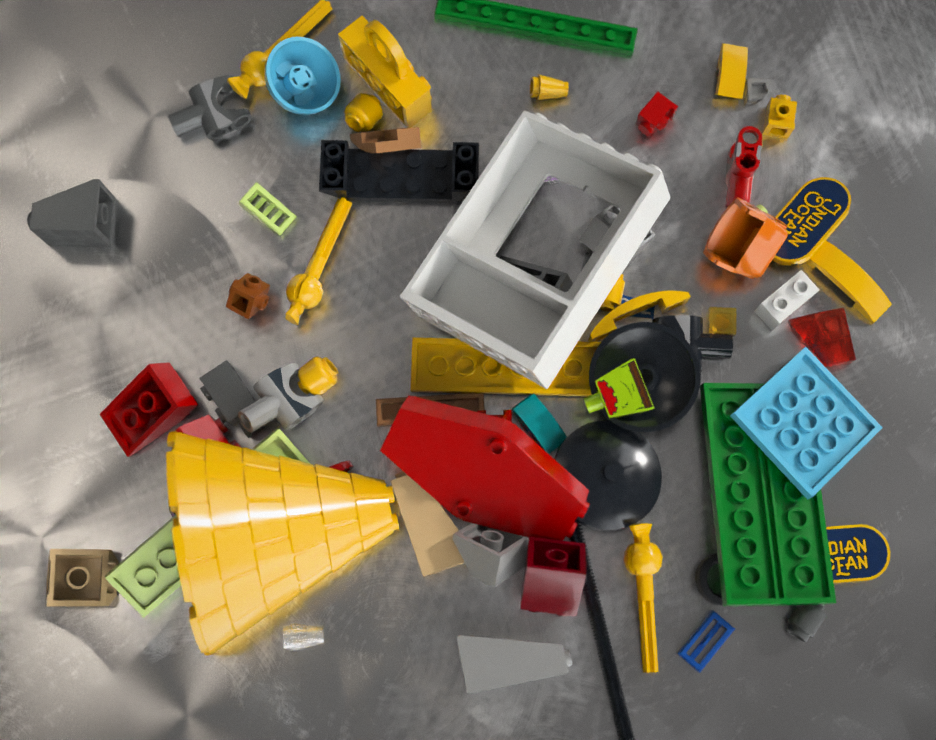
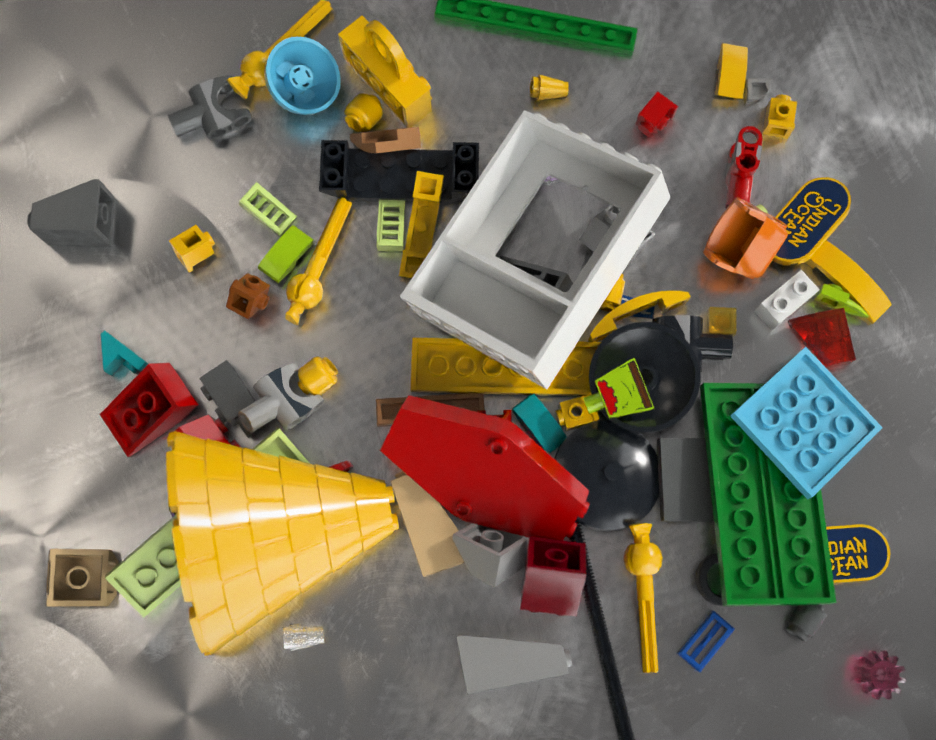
none -> teal slope [101,330,148,376]
none -> yellow brick [169,225,215,273]
none -> lime slope [258,225,313,283]
none -> yellowish green slope [376,200,405,252]
none -> yellow slope [399,171,444,278]
none -> yellow brick [555,393,599,432]
none -> dark grey tile [657,438,714,522]
none -> lime plate [814,284,869,318]
none -> clear pink gear [854,650,906,700]

